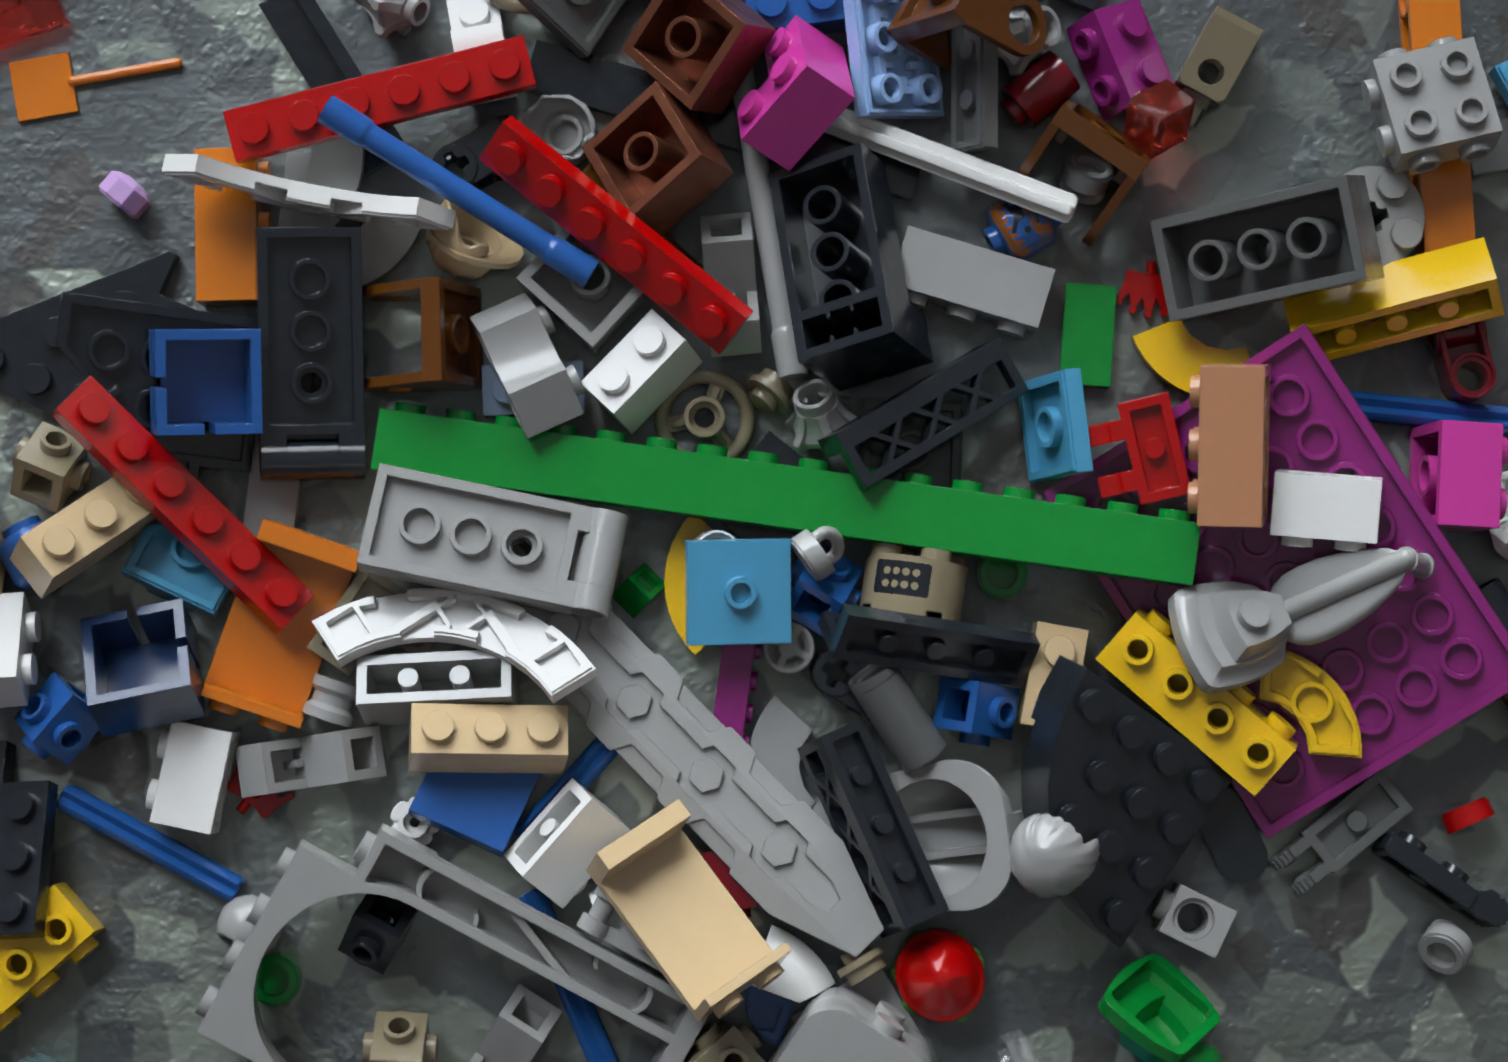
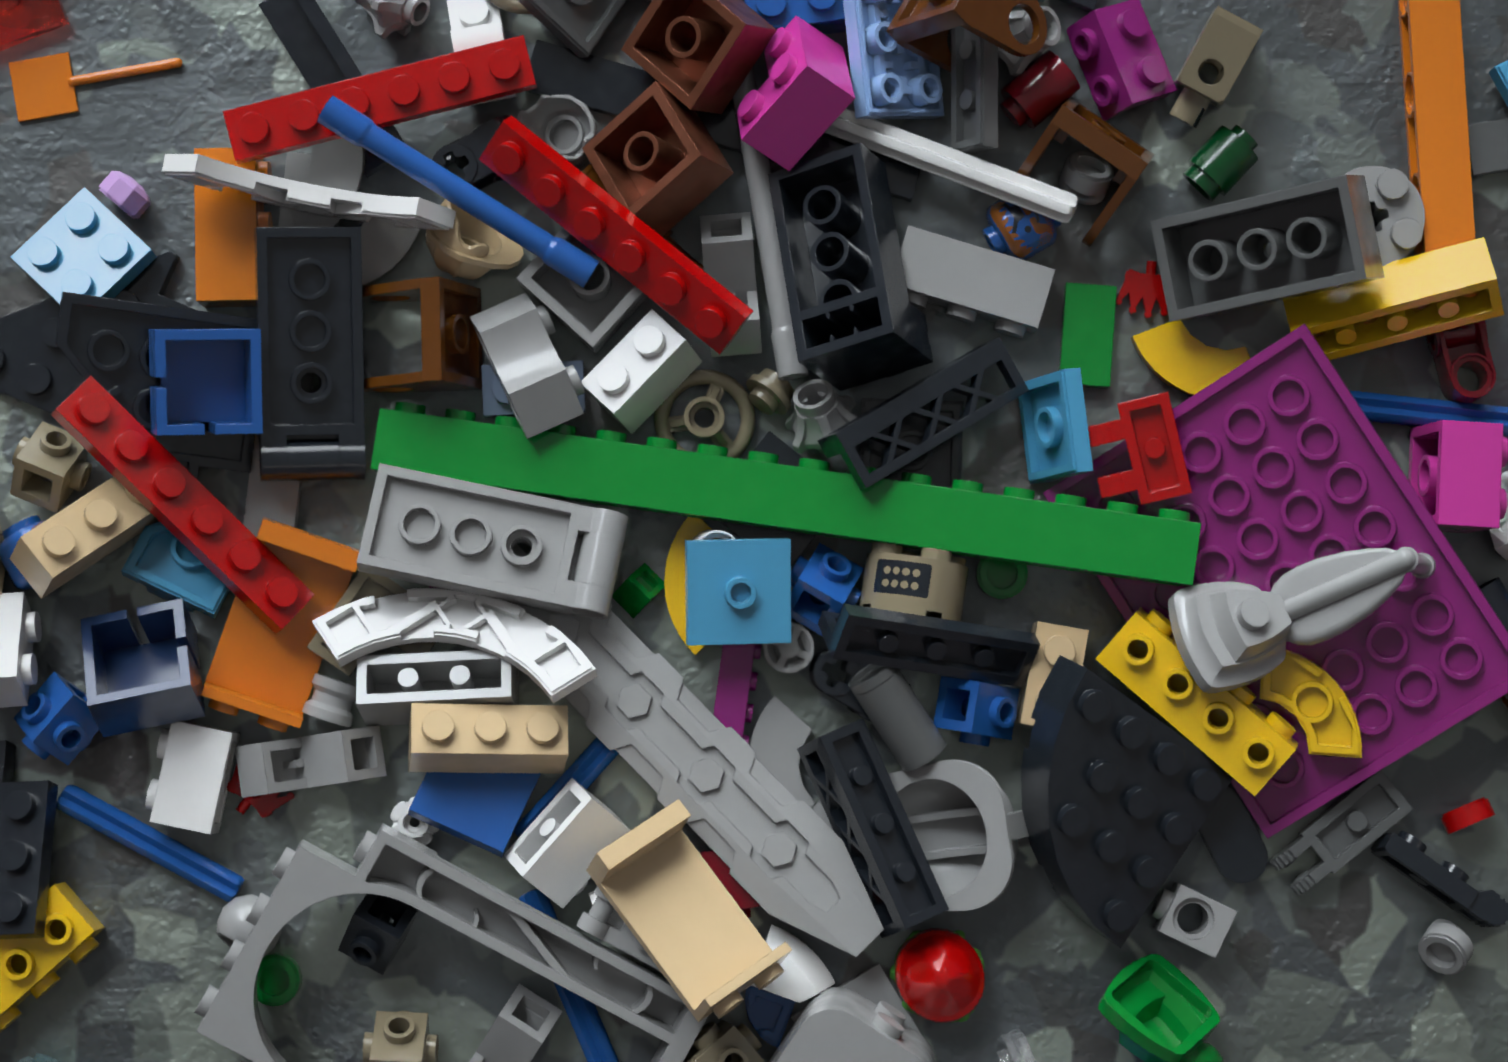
light grey tile [790,526,845,582] -> none
dark tan plate [836,945,887,987] -> none
light grey hair [1009,813,1100,898] -> none
clear red plate [1122,79,1196,159] -> none
nougat brick [1188,364,1271,528] -> none
white brick [1270,469,1383,552] -> none
light grey brick [1361,36,1503,174] -> none
none -> plate [11,187,157,305]
none -> dark green brick [1183,125,1258,201]

